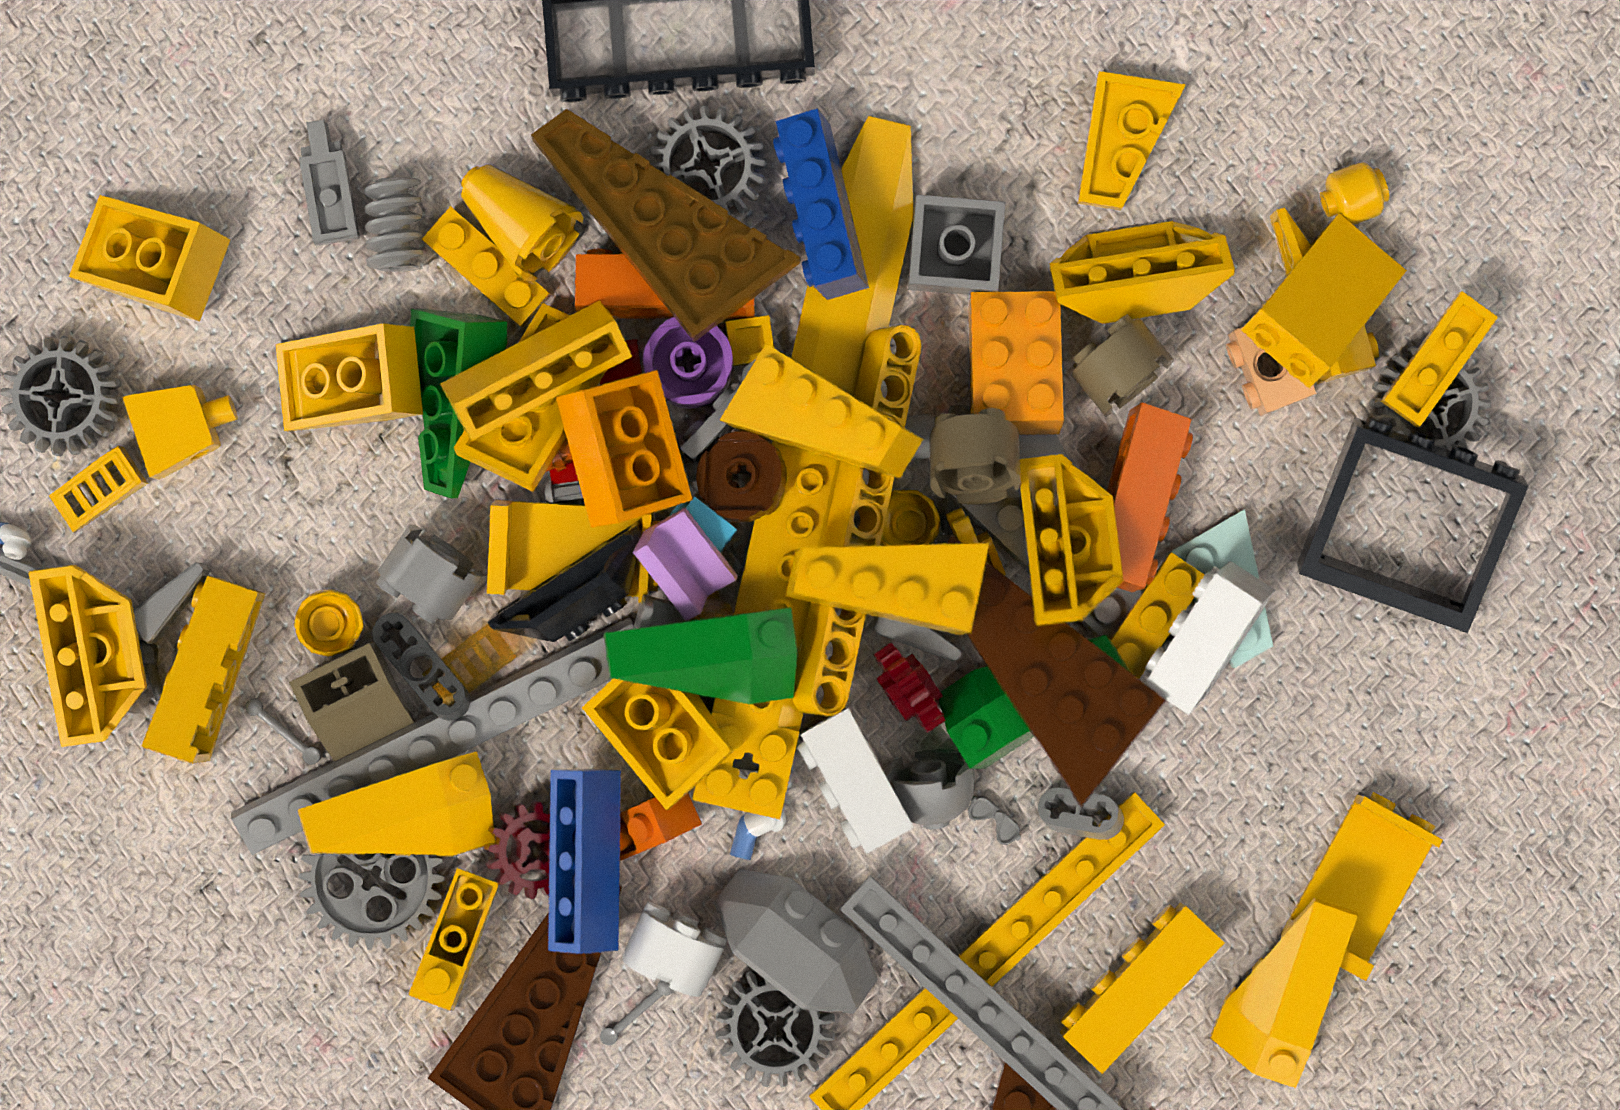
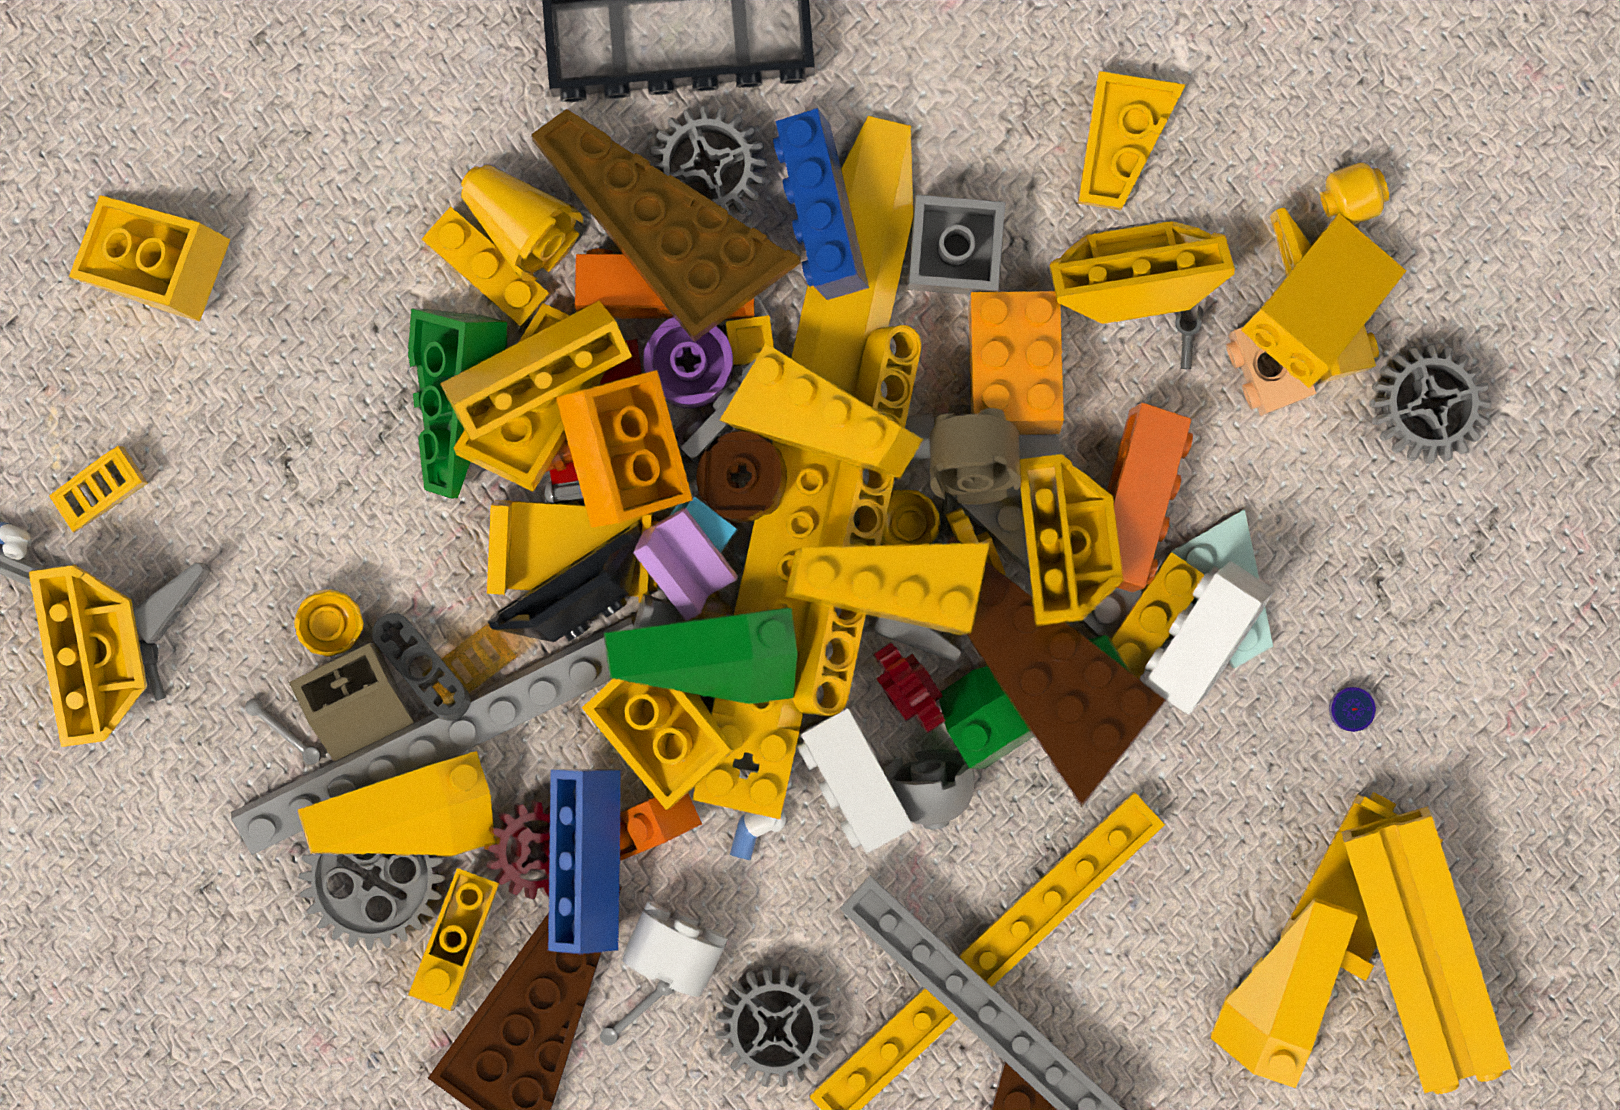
light grey gear [0,336,123,457] -> none
yellow torso [122,385,238,480] -> none
yellow wedge [141,576,266,764] -> none
yellow slope [275,323,423,432] -> none
light grey hinge [299,120,360,246] -> none
light grey piece [364,177,423,272] -> none
light grey brick [376,525,483,623] -> none
light grey wedge [714,869,878,1014] -> none
light grey piece [968,796,1021,845] -> none
light grey beam [1038,788,1124,840] -> none
yellow brick [1059,902,1225,1074] -> none
dark tan brick [1071,314,1174,417] -> none
black window [1297,417,1529,633] -> none
yellow plate [1381,291,1498,427] -> none
none -> dark grey hand [1175,306,1204,369]
none -> tile [1329,687,1376,732]
none -> yellow brick [1341,806,1512,1094]

